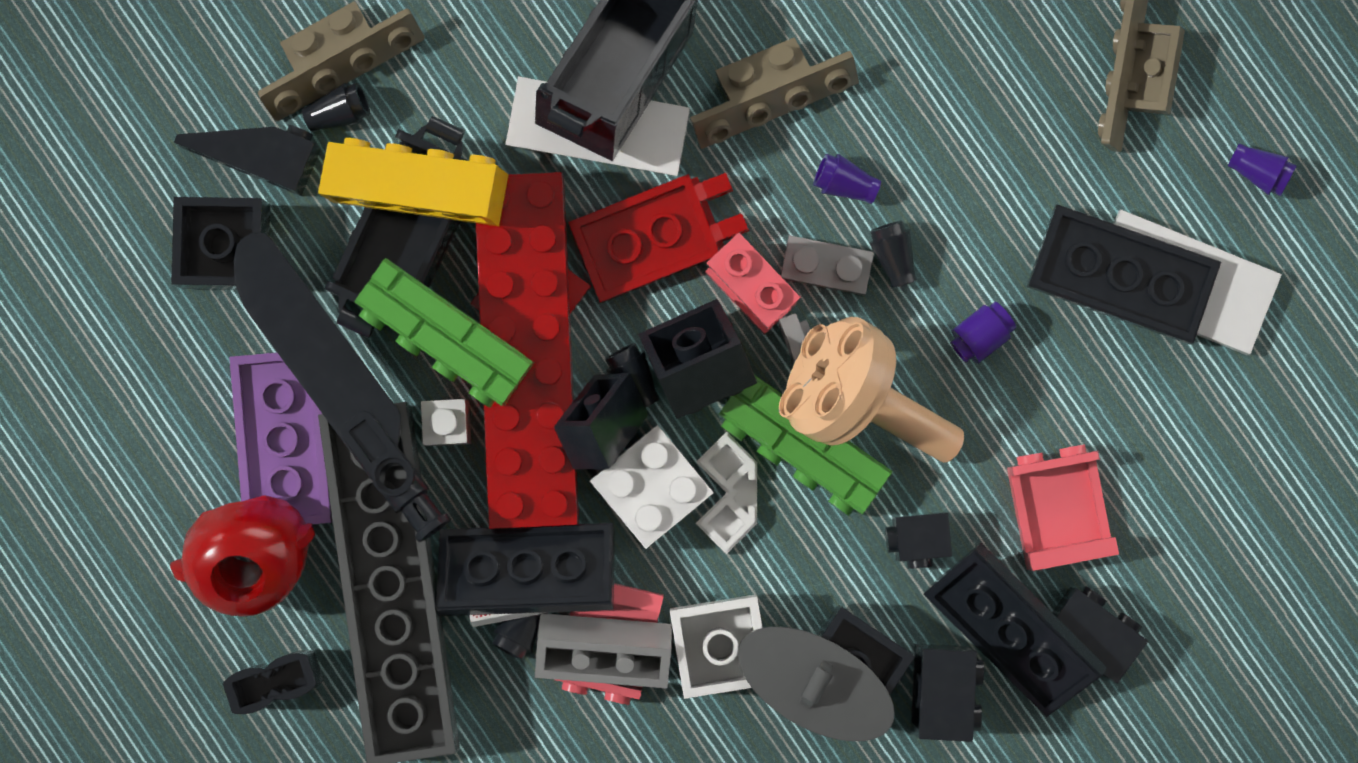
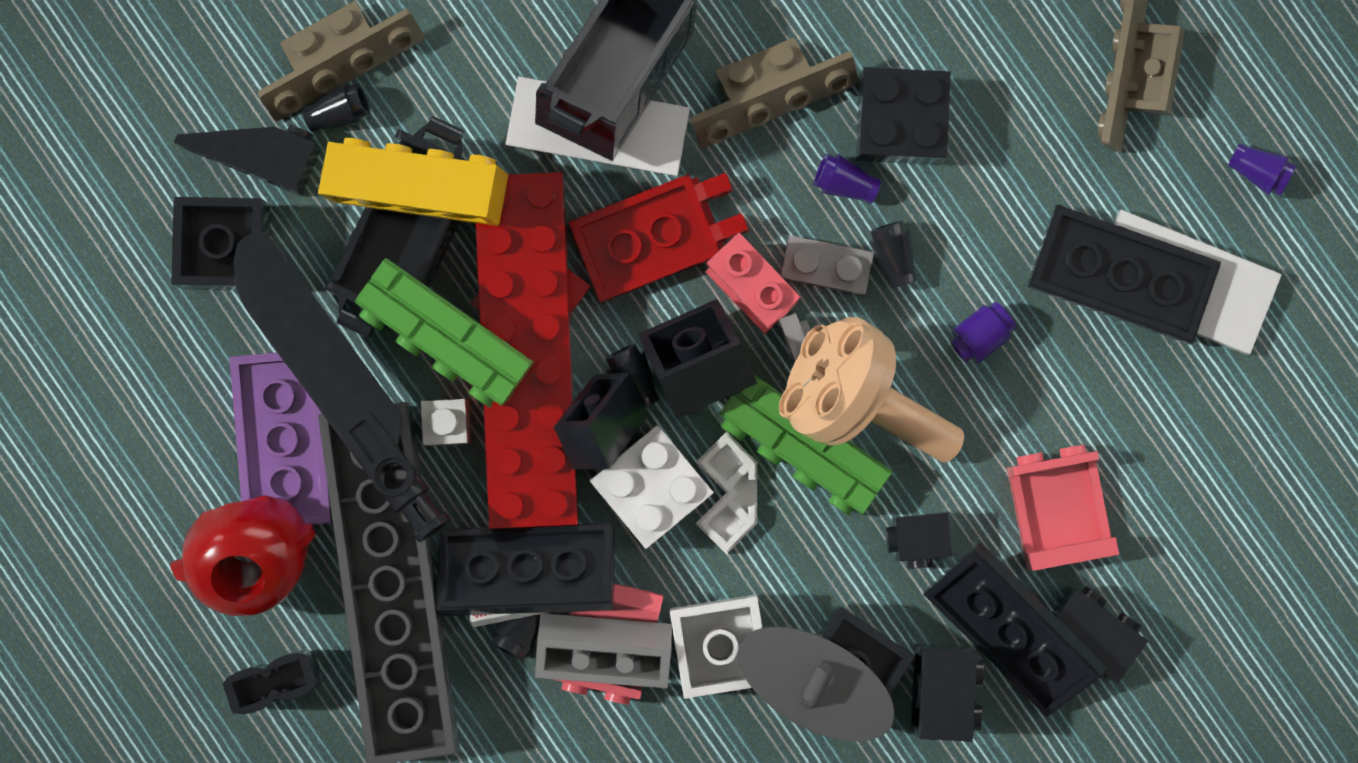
none -> black brick [856,67,951,165]

